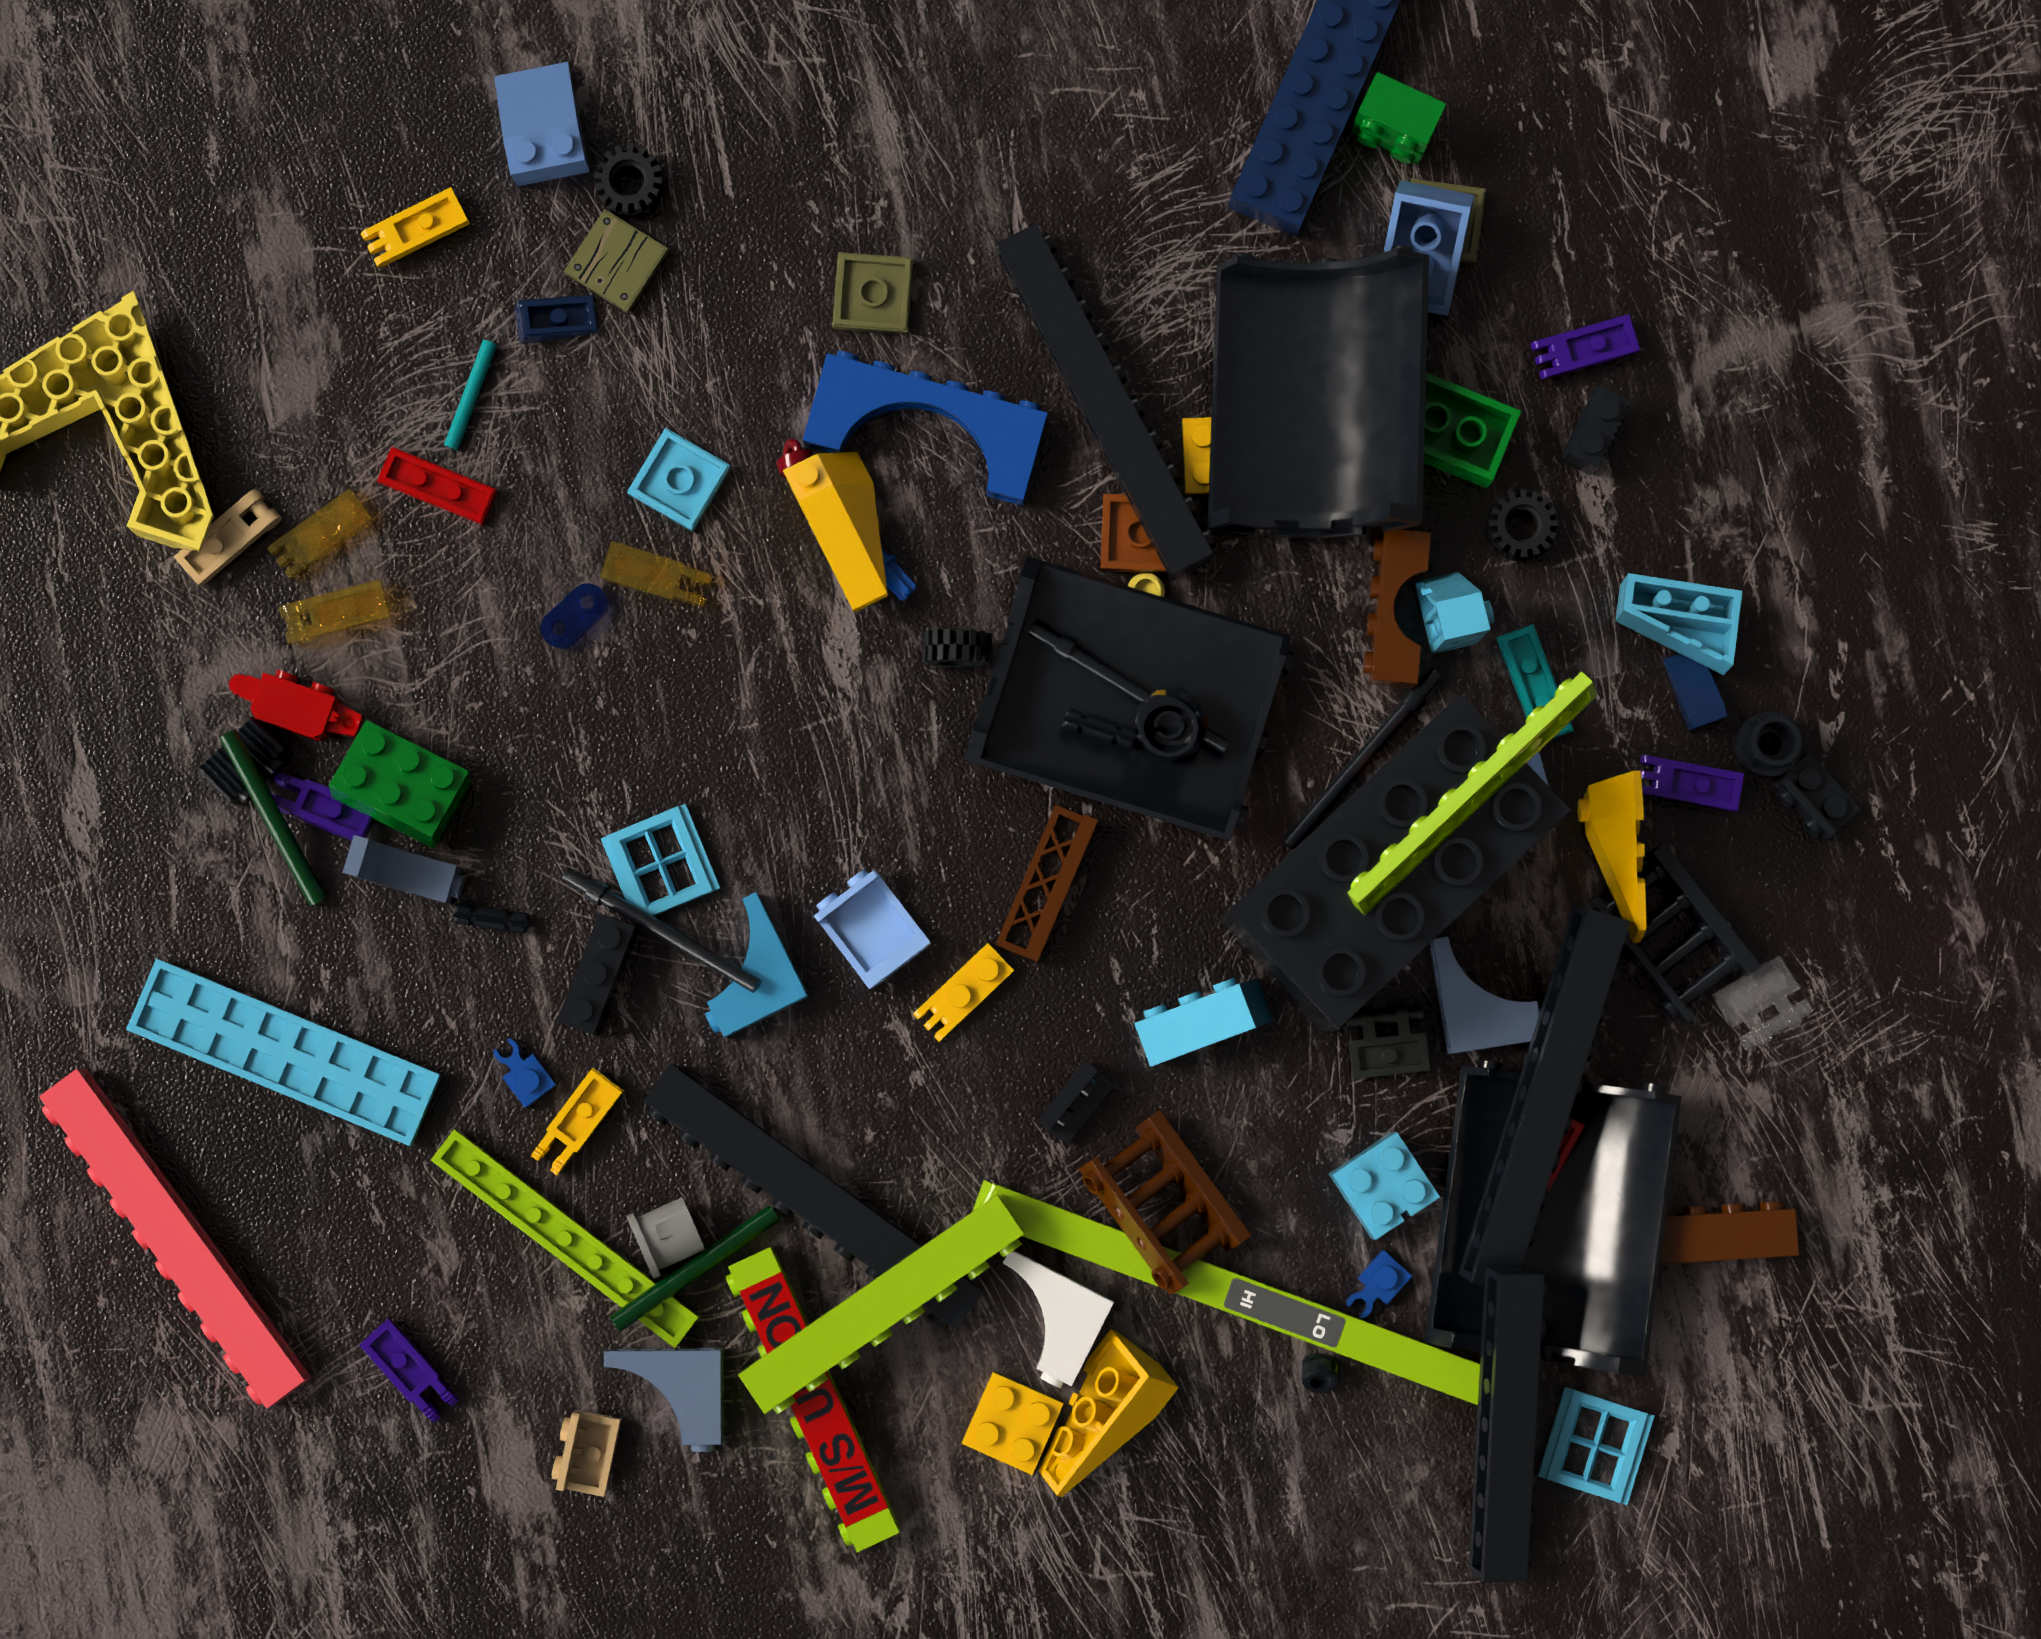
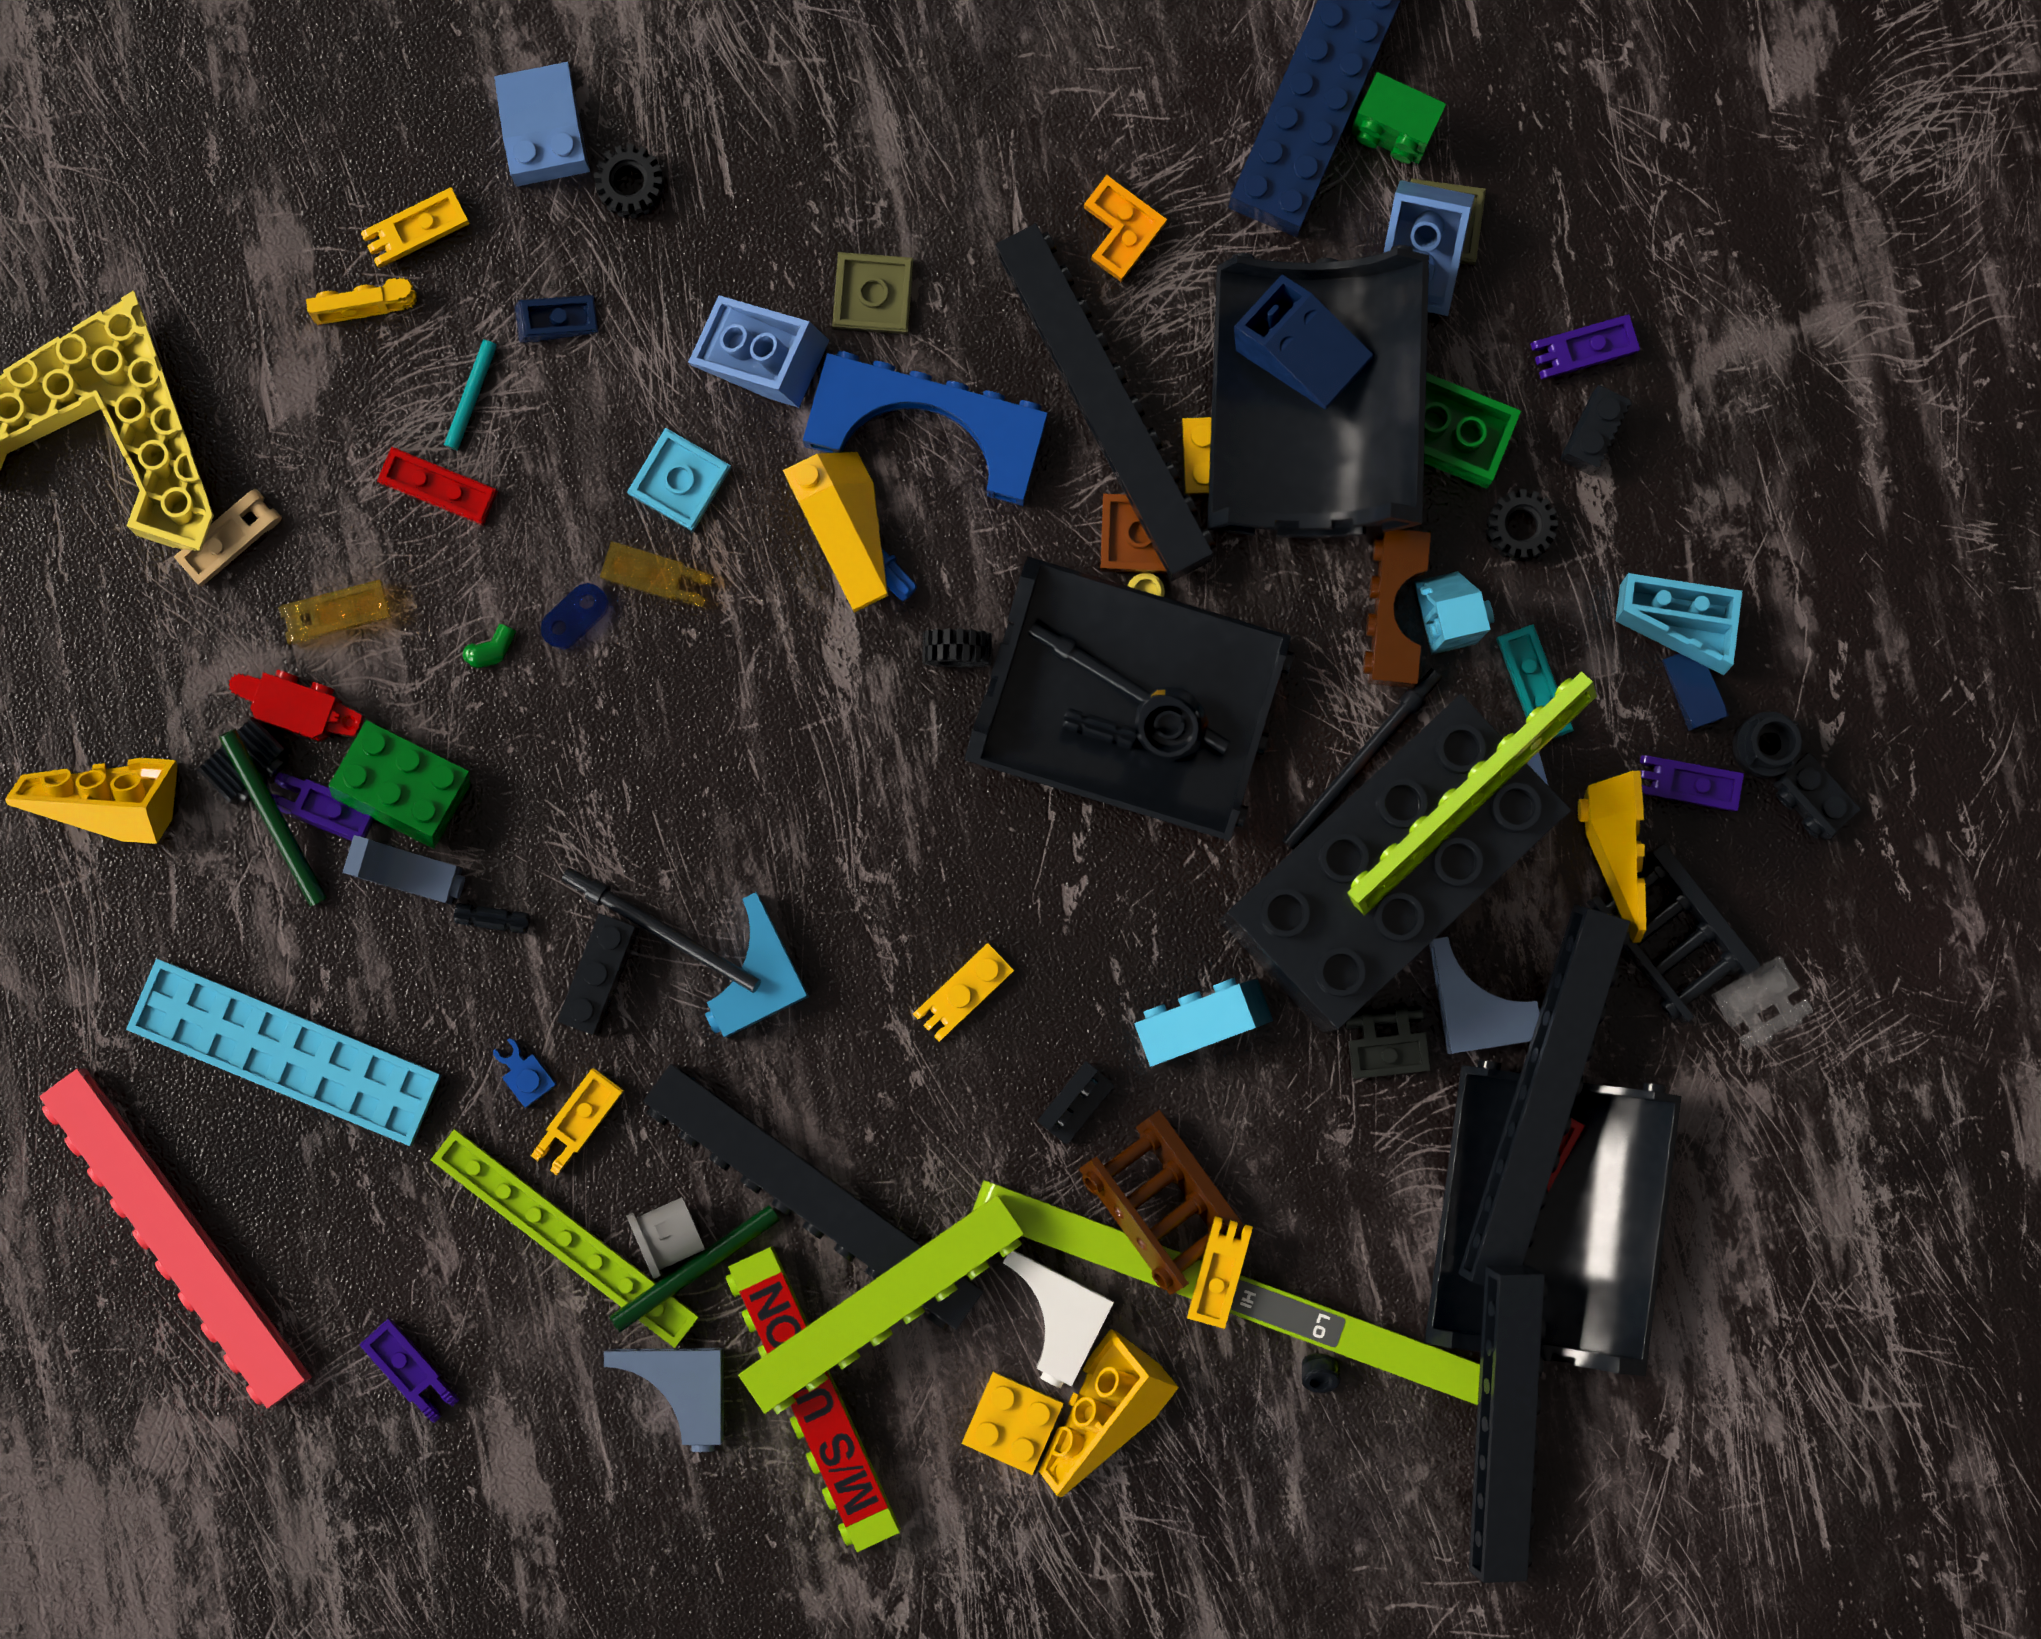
clear yellow hinge [267,488,374,580] -> none
tan bracket [552,1409,622,1497] -> none
olive tile [564,209,669,314] -> none
medium azure piece [601,804,720,917] -> none
dark red tile [776,438,813,478] -> none
light blue panel [814,869,931,990] -> none
reddish brown fence [995,804,1098,963] -> none
medium azure piece [1329,1132,1440,1240] -> none
blue plate [1345,1250,1412,1319] -> none
medium azure piece [1537,1387,1654,1505] -> none
reddish brown brick [1660,1201,1799,1264] -> none
none -> yellow wedge [5,758,178,844]
none -> yellow hinge [306,277,417,325]
none -> green arm [463,623,516,669]
none -> medium blue slope [688,295,829,408]
none -> light orange plate [1084,175,1167,282]
none -> yellow hinge [1187,1216,1253,1329]
none -> dark blue slope [1234,274,1373,410]

